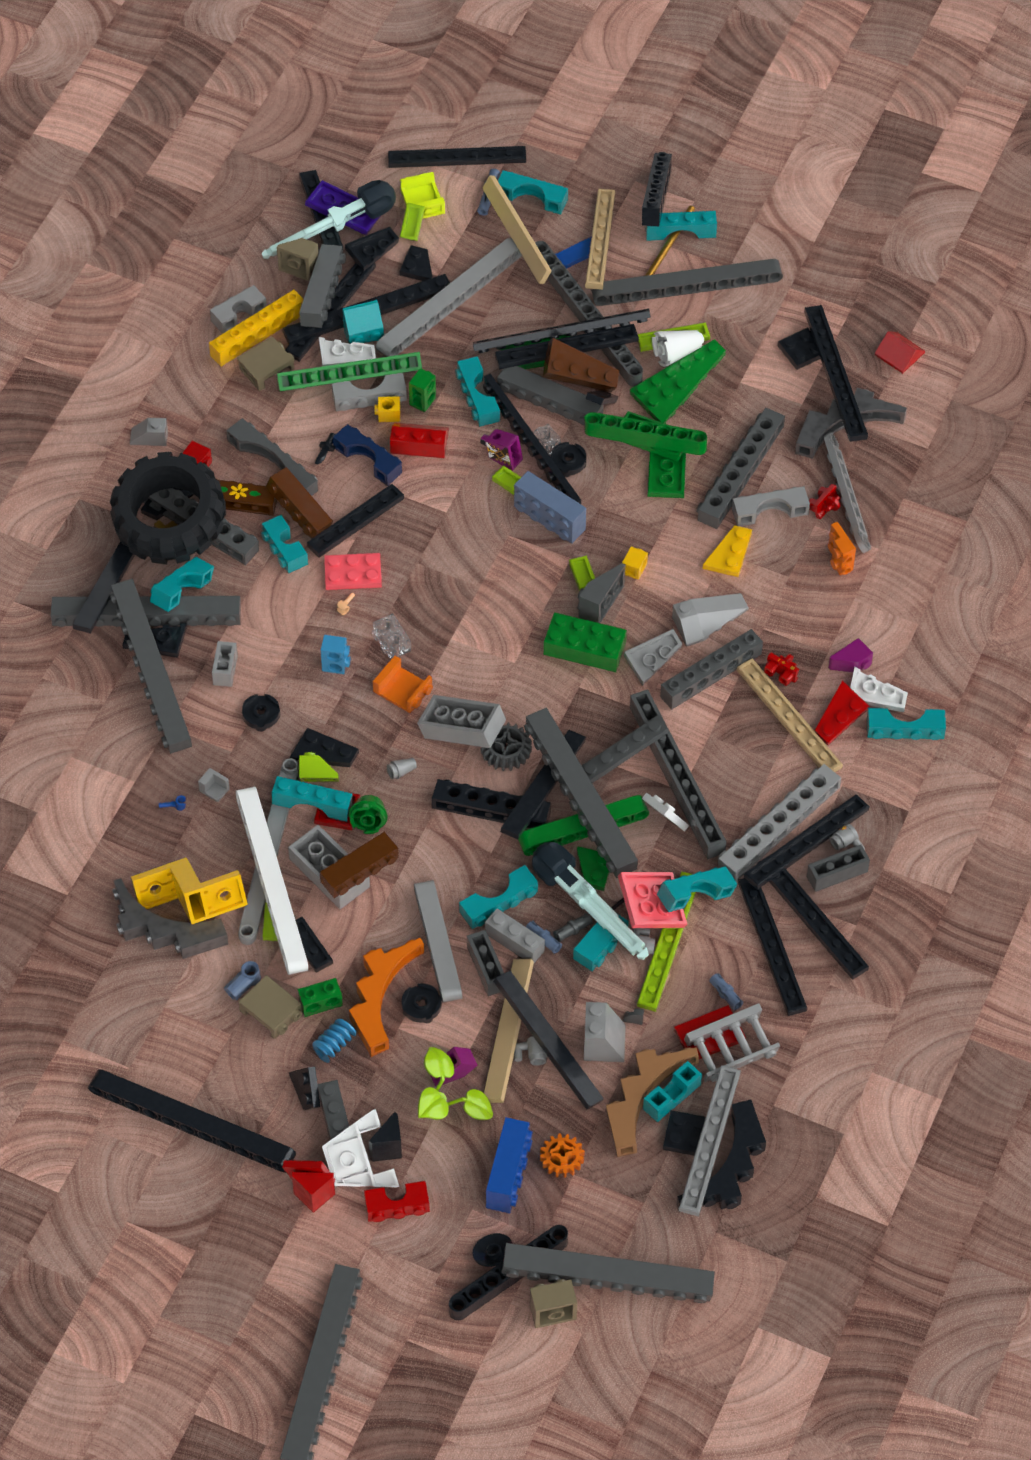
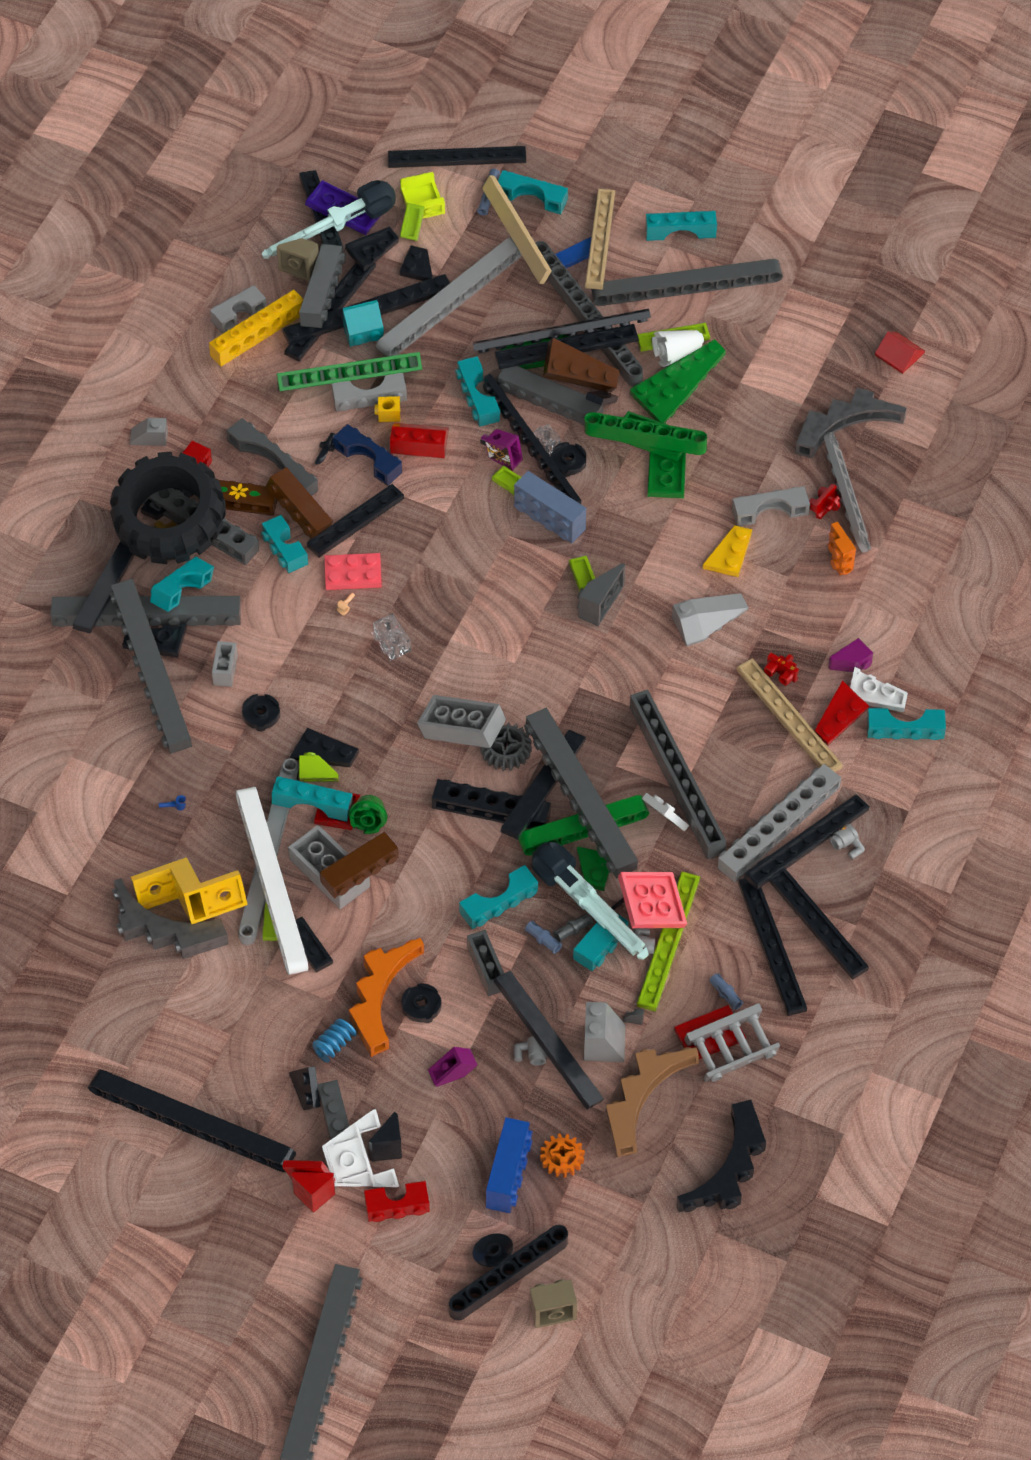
light grey panel [198,768,230,802] -> none
sand blue piece [224,961,261,1000] -> none
dark tan panel [237,336,295,391] -> none
dark tan panel [239,975,302,1039] -> none
green brick [298,978,343,1017] -> none
white wing [319,337,376,366] -> none
dark azure brick [321,635,351,674] -> none
orange panel [373,656,433,713] -> none
light grey cone [387,758,417,779] -> none
green brick [409,368,436,412] -> none
light grey beam [414,880,462,1003] -> none
lime plant [418,1047,493,1120] -> none
tan tile [484,958,534,1103] -> none
light grey brick [485,909,545,963] -> none
dark grey brick [501,1243,715,1303] -> none
green brick [543,612,627,672] -> none
dark grey plate [582,715,670,783] -> none
yellow brick [622,546,648,580] -> none
light grey wing [624,629,682,686] -> none
black brick [642,152,672,227] -> none
teal arch [643,1061,702,1122] -> none
pearl gold bar [645,205,695,276] -> none
teal arch [657,866,738,912] -> none
dark grey brick [660,629,763,710] -> none
black plate [663,1110,706,1156] -> none
light grey tile [679,1065,741,1217] -> none
dark grey brick [696,408,785,529] -> none
black plate [777,327,820,370] -> none
black plate [804,305,868,442] -> none
dark grey brick [806,845,870,892] -> none

